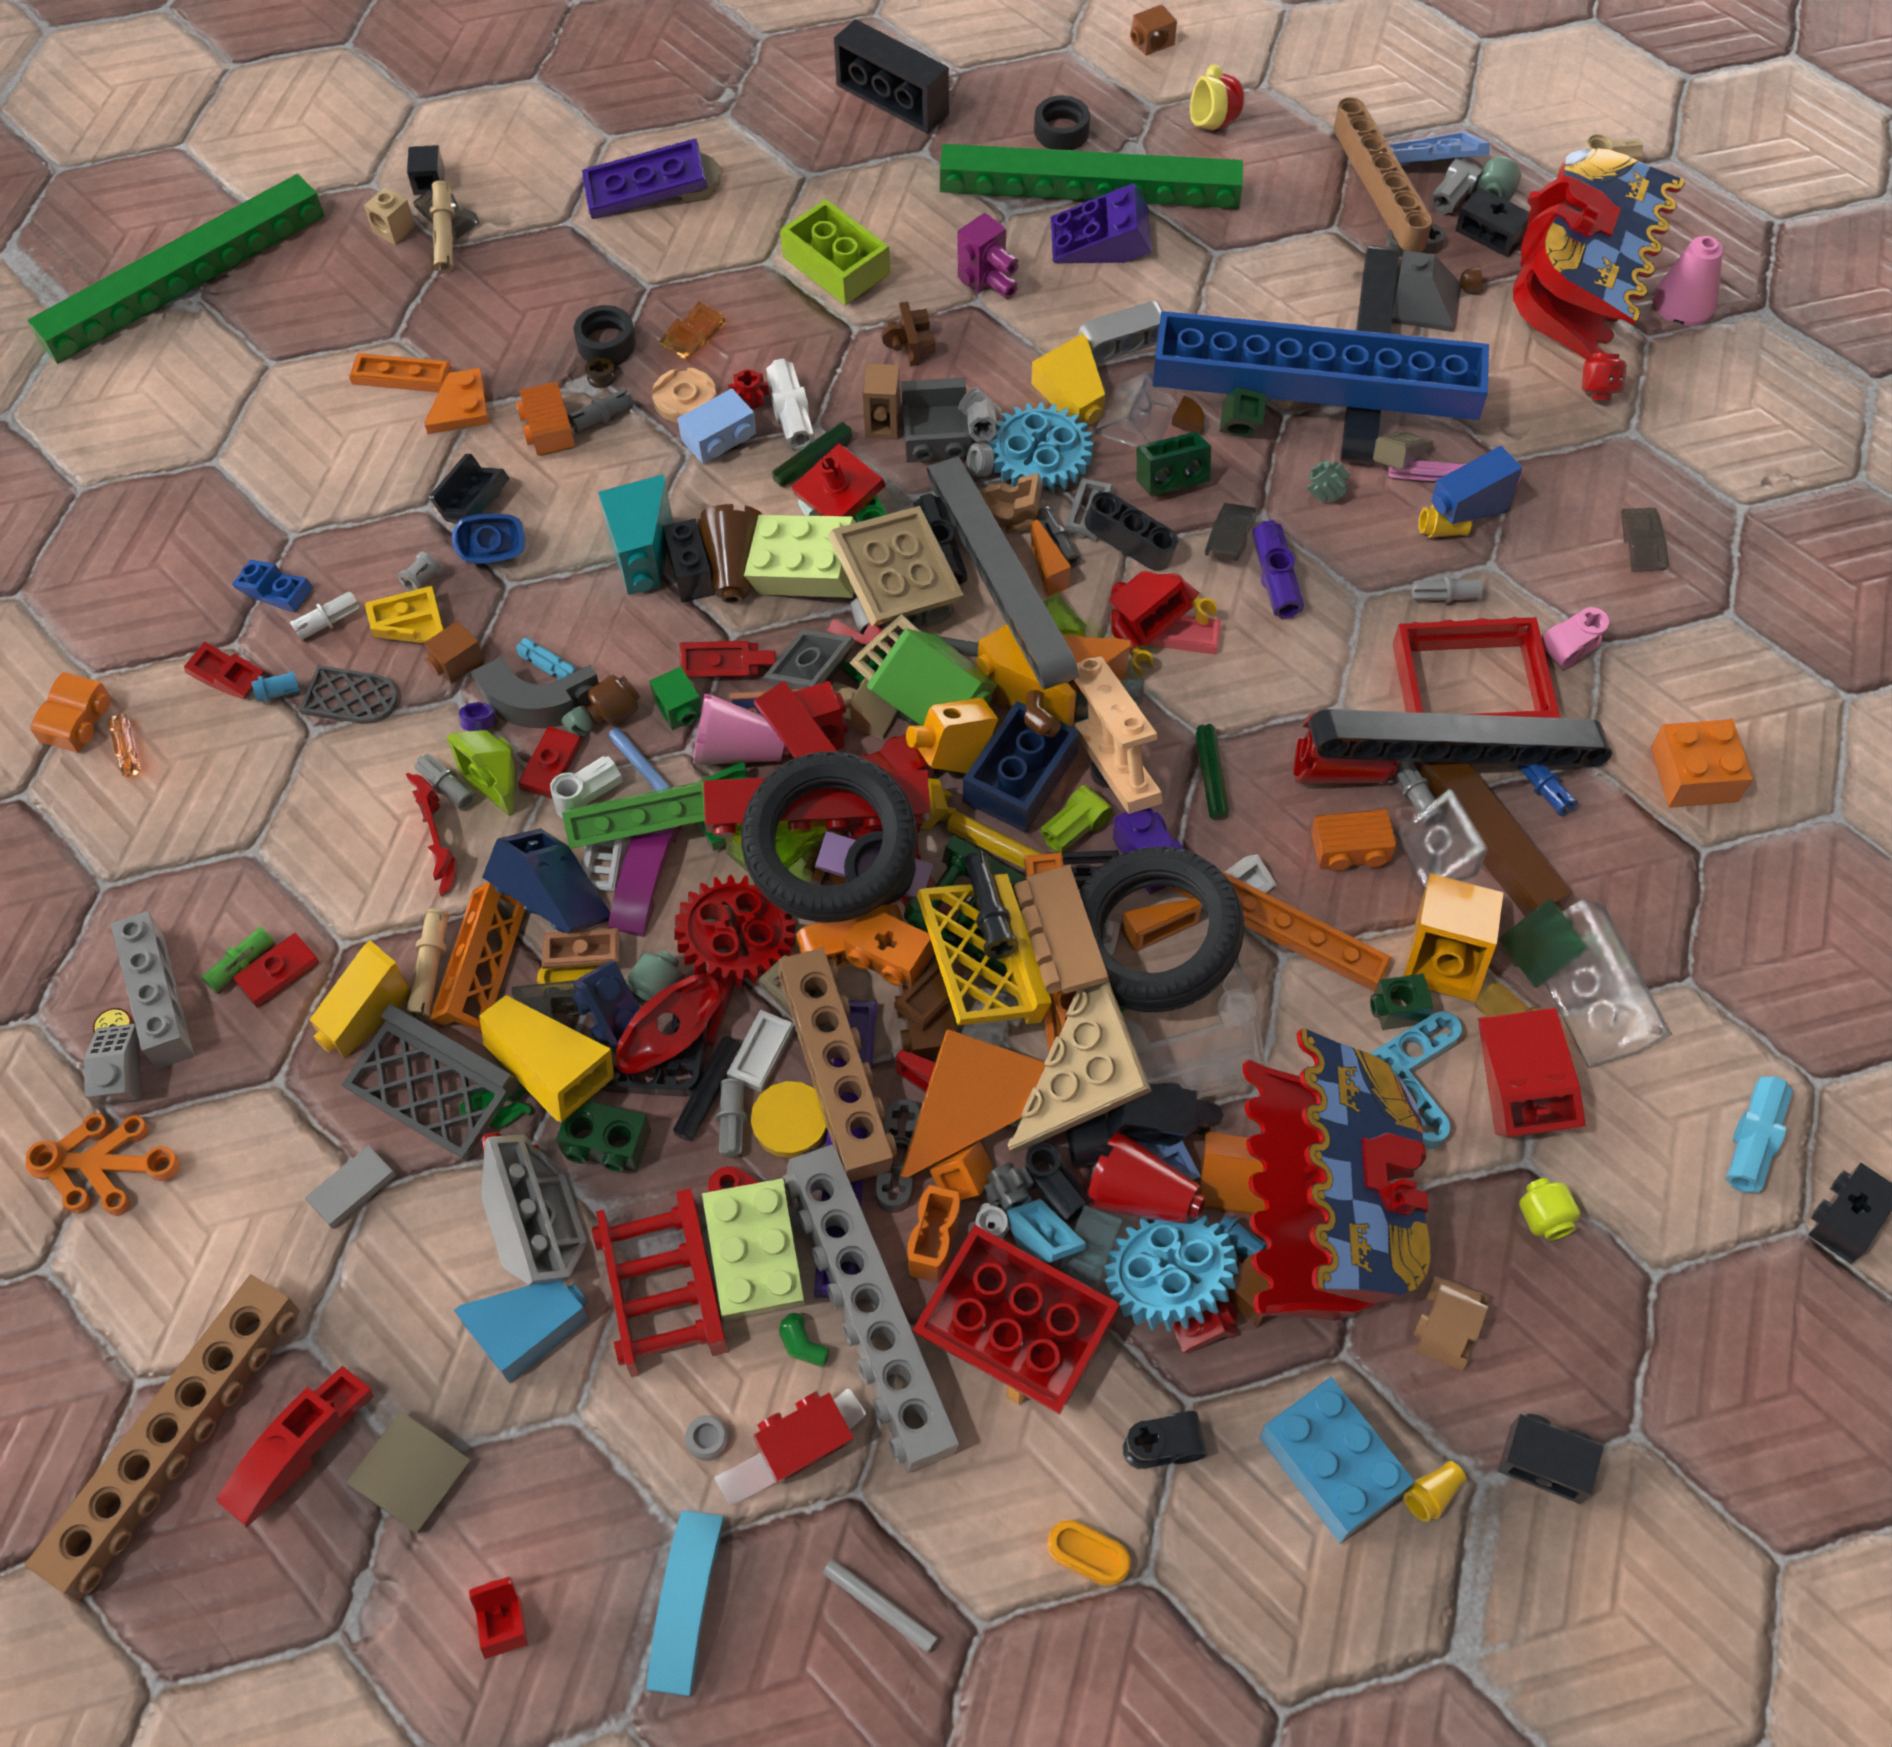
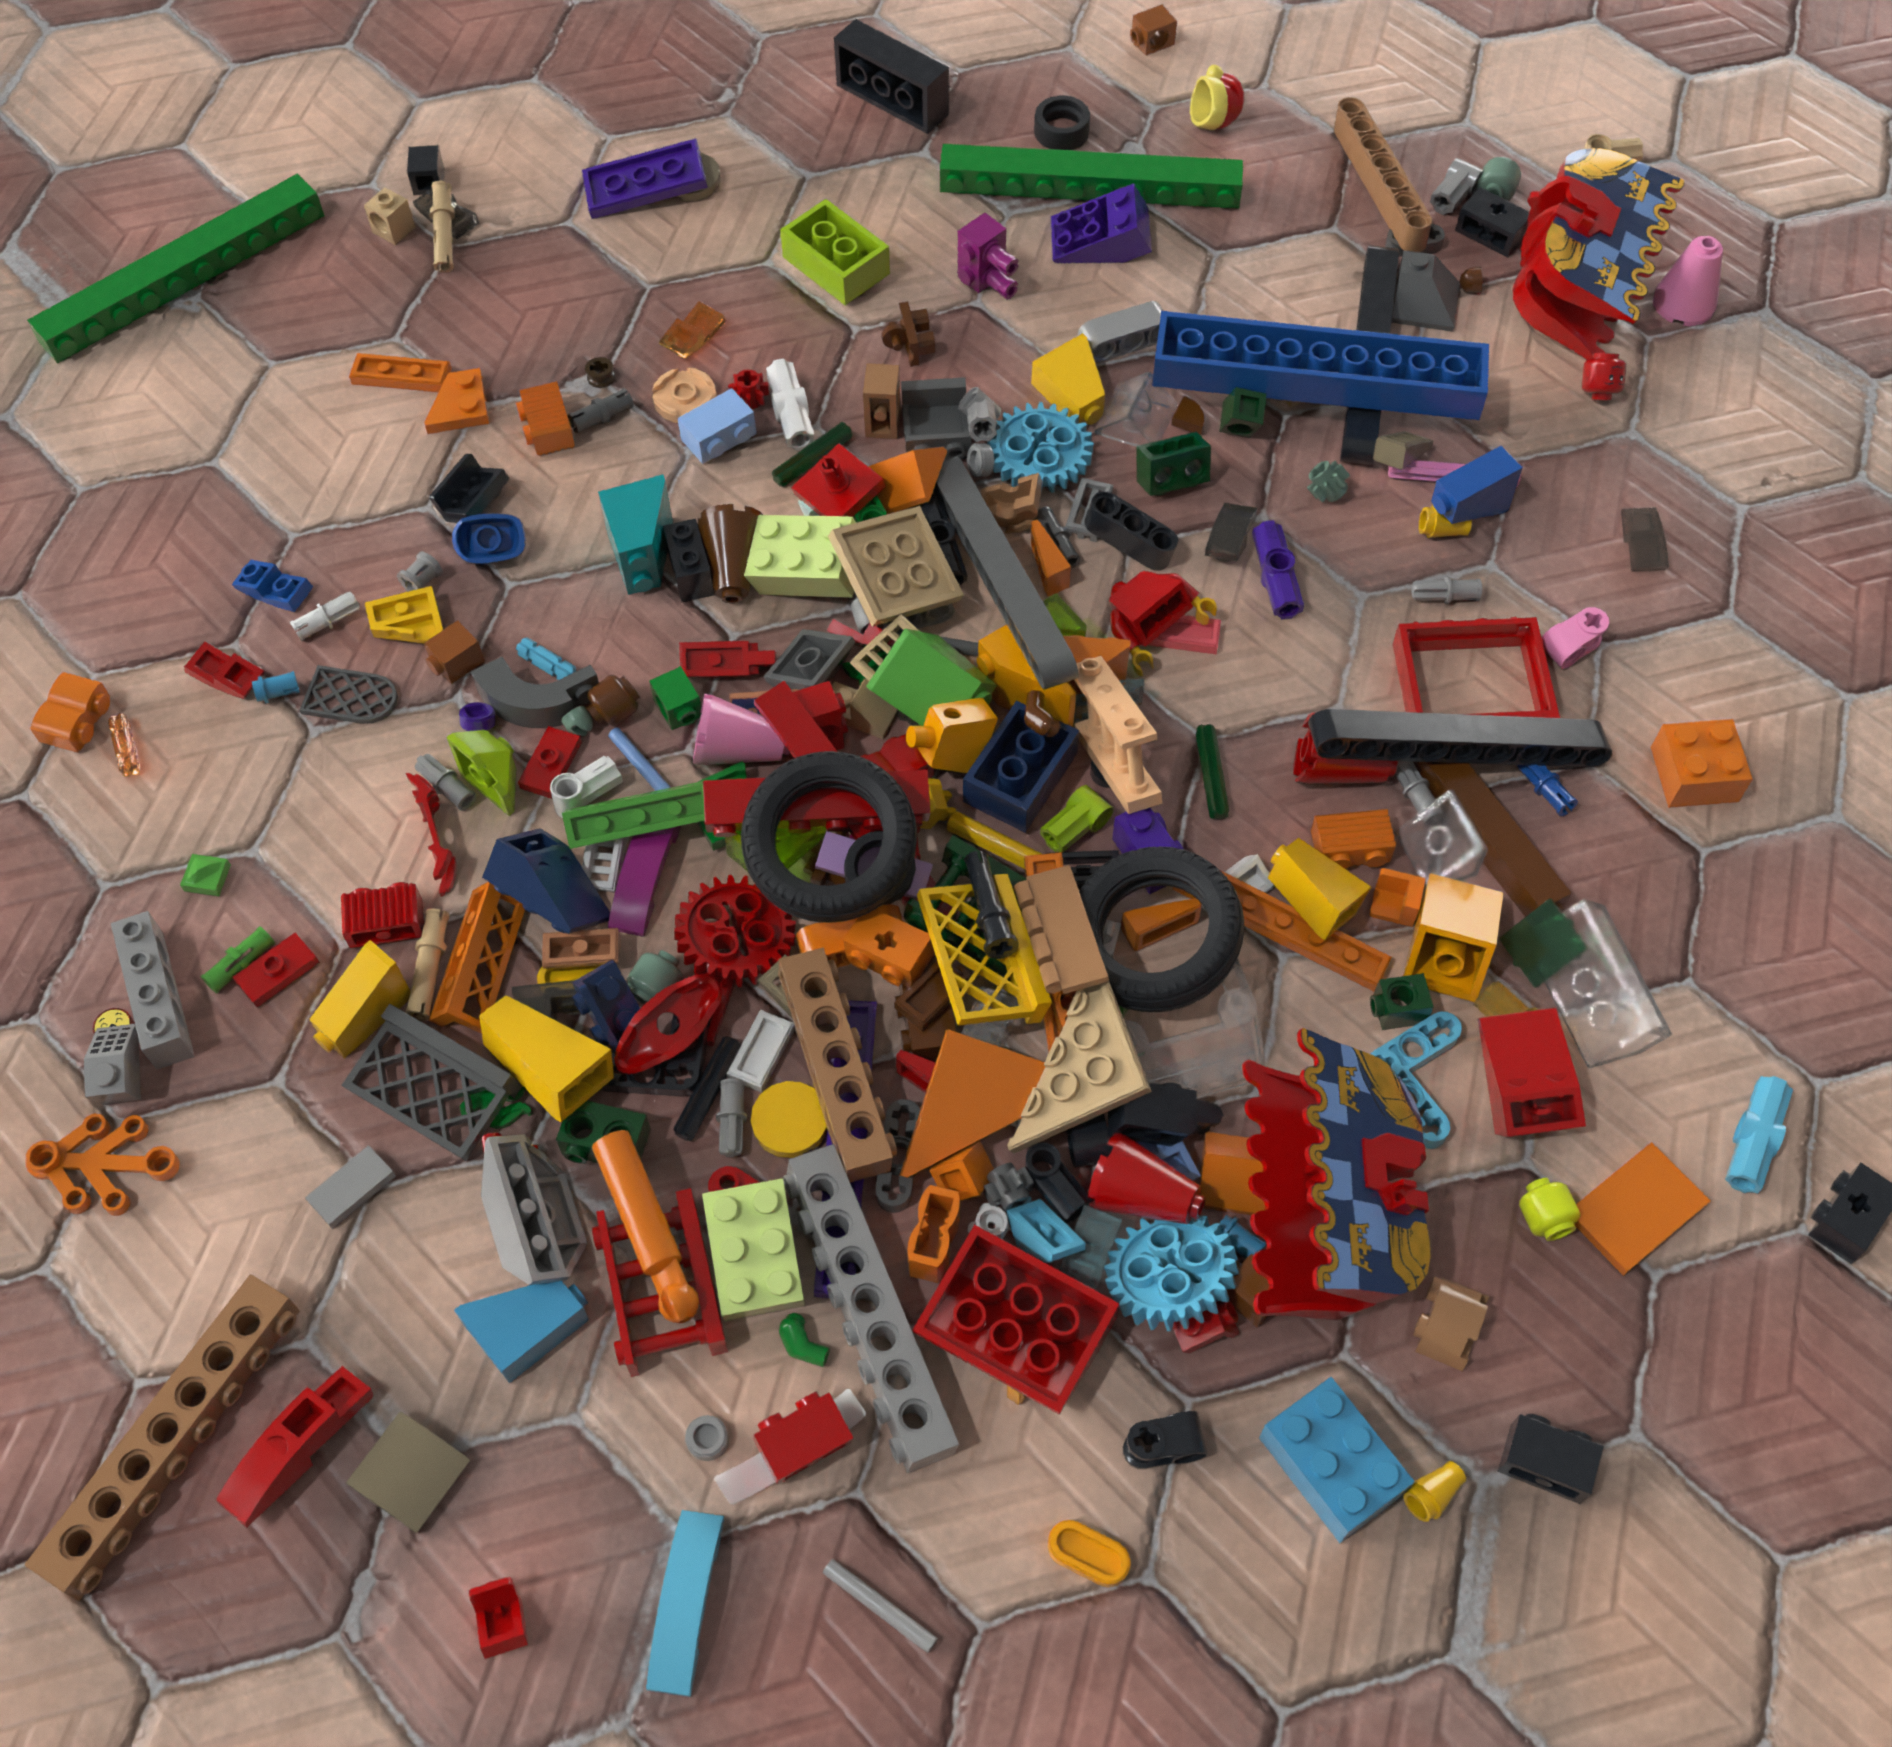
black tyre [573,305,636,364] -> none
medium blue wing [1388,131,1490,166] -> none
none -> bright green tile [180,854,231,896]
none -> red brick [341,882,424,948]
none -> orange piece [592,1130,699,1324]
none -> orange slope [868,447,947,515]
none -> yellow slope [1268,838,1371,940]
none -> orange panel [1369,868,1426,927]
none -> orange tile [1575,1142,1711,1276]

